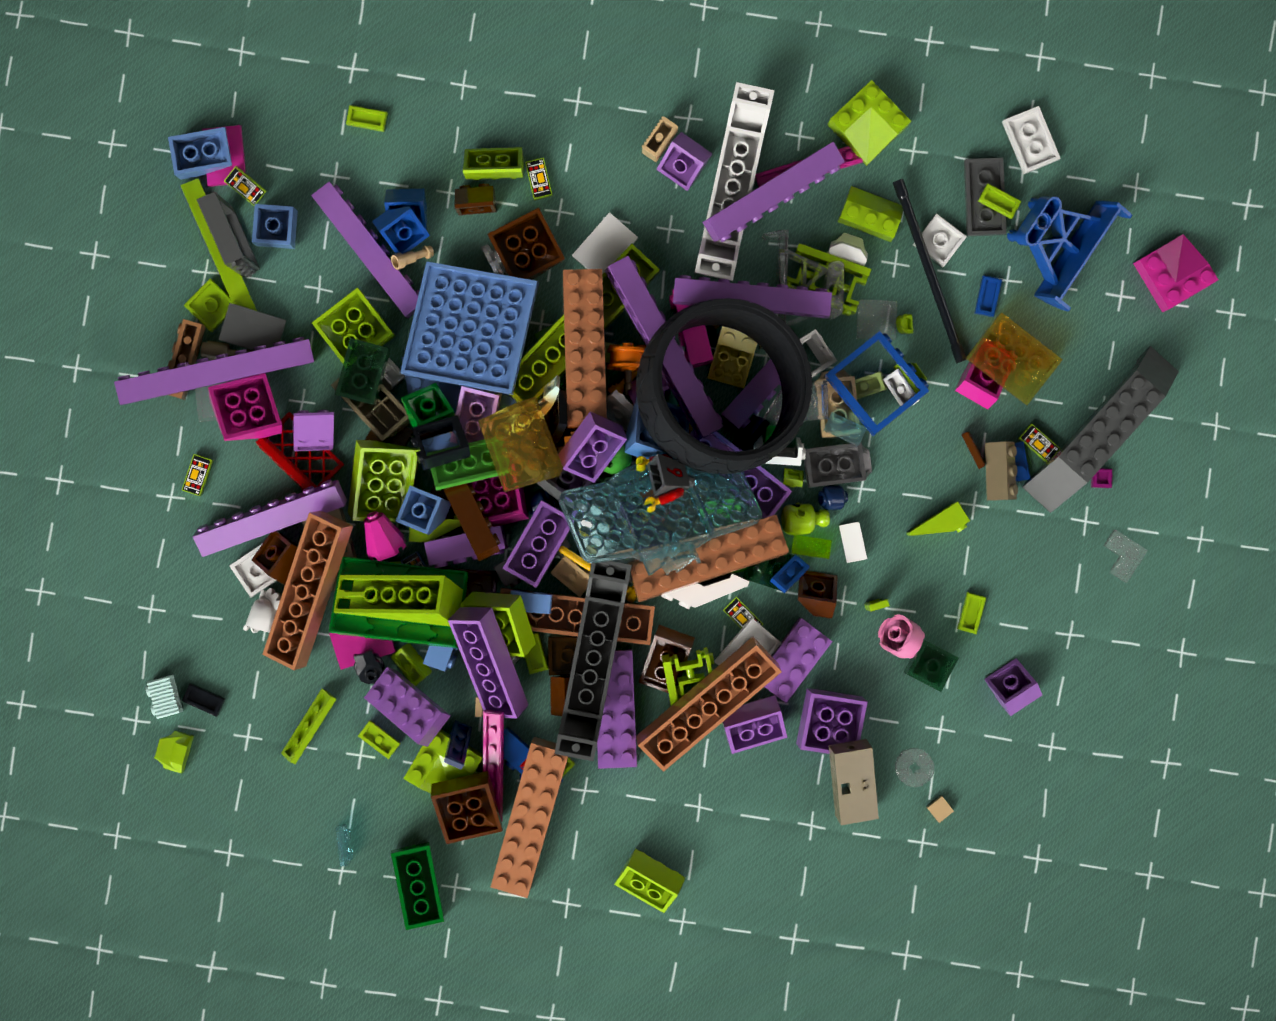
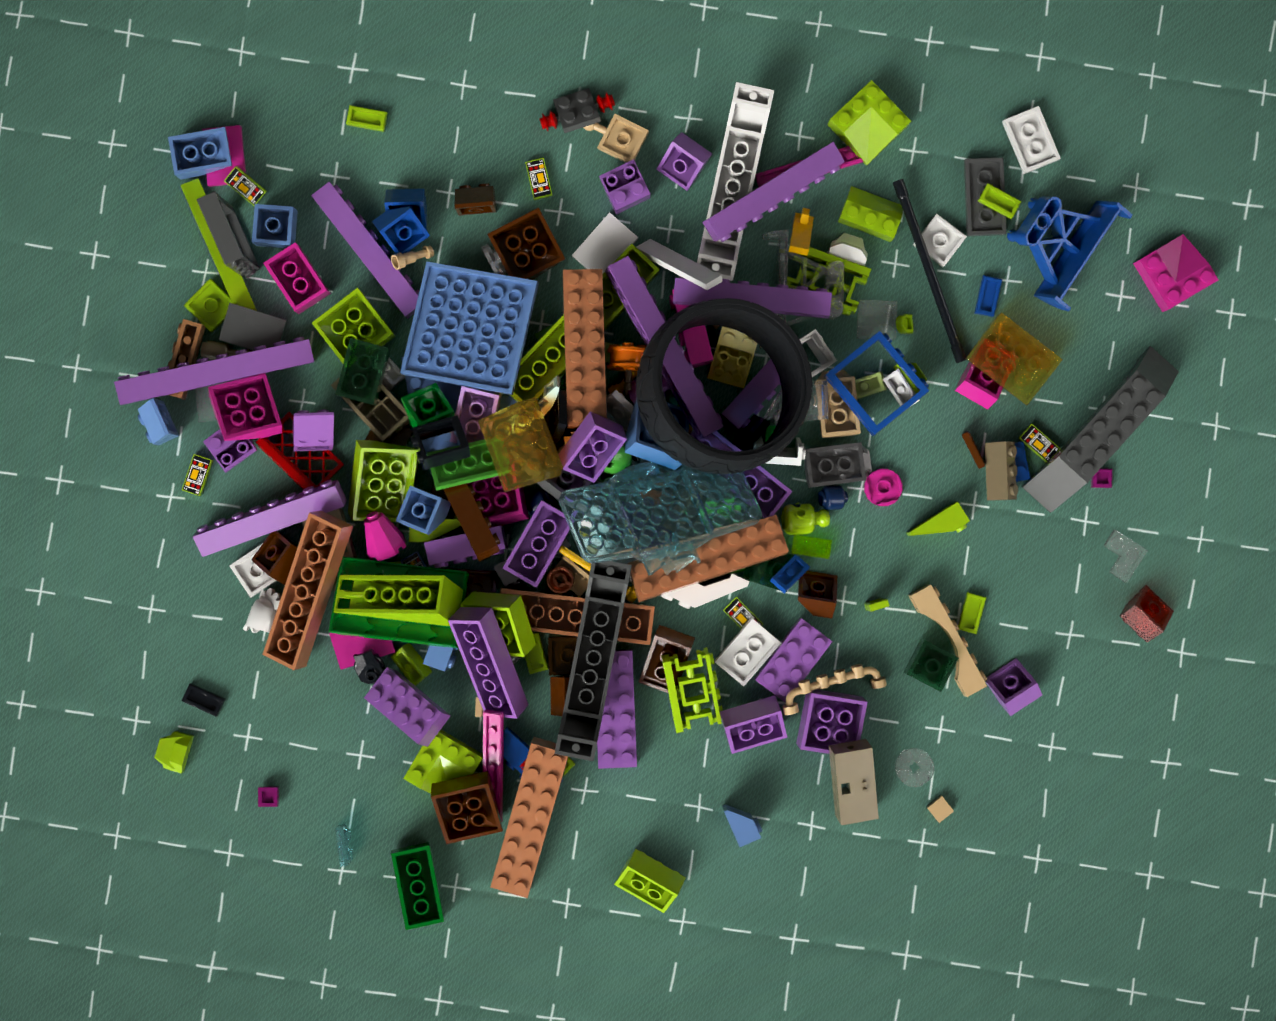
light aqua brick [146,675,183,719] -> none
lime plate [281,688,336,764] -> none
lime plate [358,720,401,759] -> none
dark blue tile [444,720,472,769] -> none
lime slope [463,147,524,180] -> none
medium blue slope [511,590,553,614] -> none
dark grey torso [636,454,695,513] -> none
nougat brick [636,637,782,772] -> none
tan brick [642,116,678,162] -> none
lime plate [783,468,803,487] -> none
clear light blue plate [823,412,867,446] -> none
white slope [839,522,867,563] -> none
bright pink brick [878,614,925,659] -> none
none -> medium blue slope [138,398,179,445]
none -> medium lavender slope [203,429,257,473]
none -> magenta plate [258,786,279,807]
none -> dark pink brick [263,242,331,314]
none -> dark grey plate [539,88,615,133]
none -> copper wheel [547,566,574,594]
none -> tan plate [583,114,649,163]
none -> medium lavender slope [599,159,650,215]
none -> white tile [636,239,722,290]
none -> medium blue slope [722,804,762,847]
none -> tan bar [782,664,887,715]
none -> yellow hinge [788,208,814,256]
none -> dark pink tile [864,469,902,506]
none -> tan arch [908,584,987,697]
none -> clear red slope [1120,585,1174,643]

